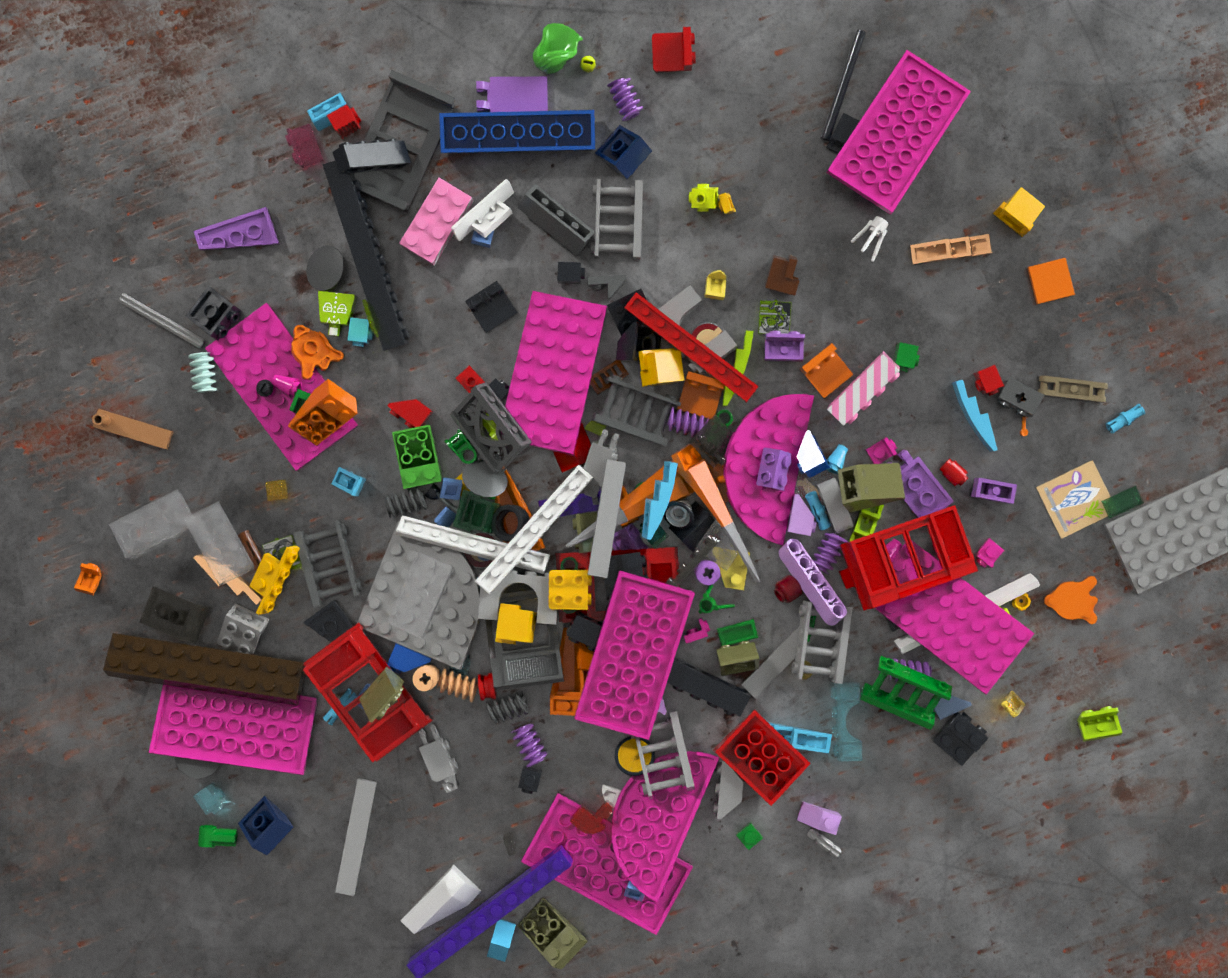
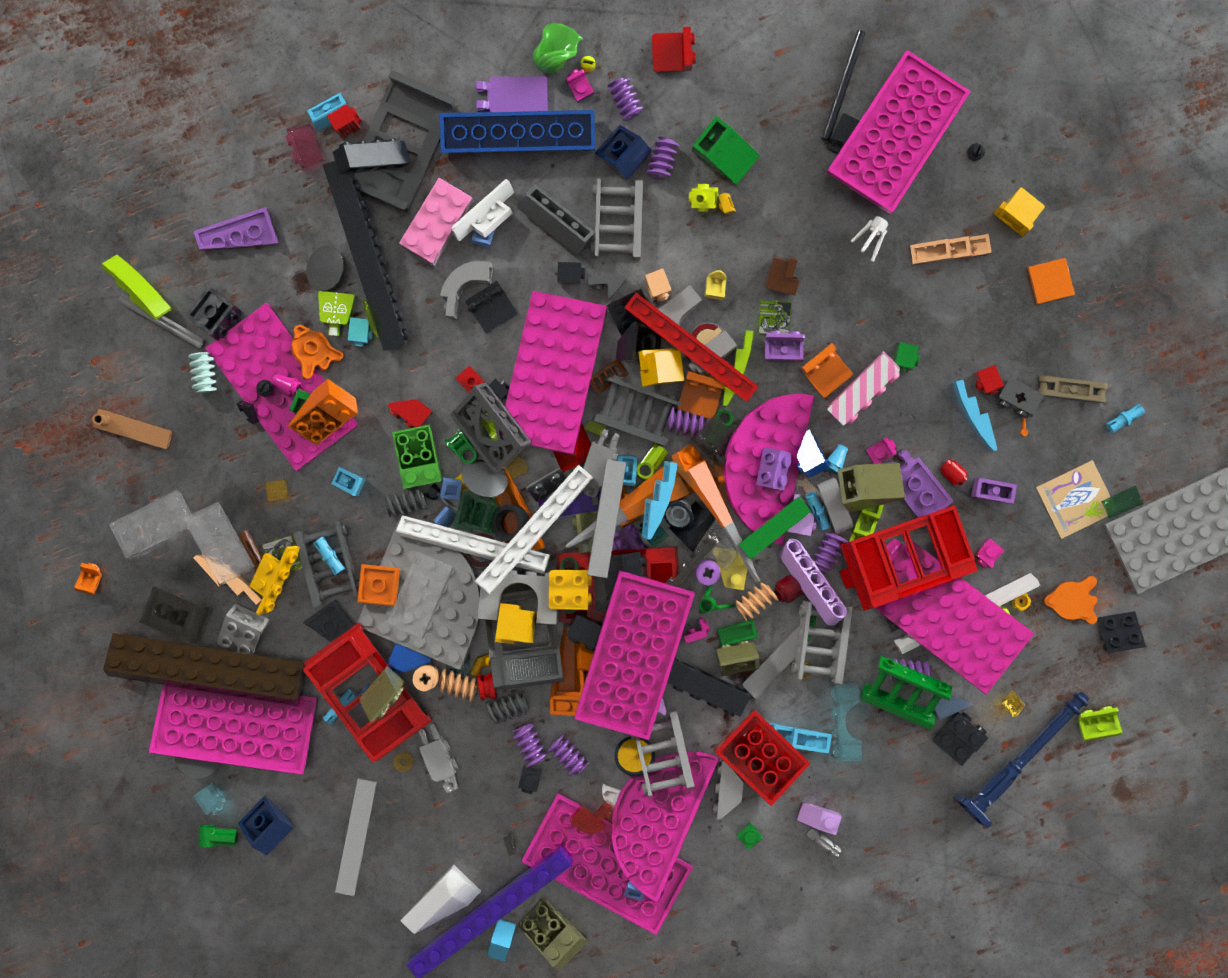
none -> lime slope [102,255,171,320]
none -> black tile [237,400,258,424]
none -> medium azure pin [313,537,345,575]
none -> orange plate [357,564,400,606]
none -> clear yellow plate [393,752,413,772]
none -> light grey arch [440,261,493,320]
none -> yellow arm [470,654,491,677]
none -> clear yellow plate [506,454,529,479]
none -> dark grey hinge [526,468,566,502]
none -> medium lavender piece [548,734,589,776]
none -> dark pink bracket [566,69,594,103]
none -> medium azure slope [618,455,638,486]
none -> lime piece [636,443,668,481]
none -> light nougat brick [644,268,671,303]
none -> medium lavender piece [646,137,680,180]
none -> green slope [691,116,760,186]
none -> light nougat piece [735,582,778,621]
none -> green tile [738,496,811,559]
none -> dark blue piece [954,691,1089,829]
none -> black piece [968,143,985,160]
none -> black hinge [1097,611,1146,653]

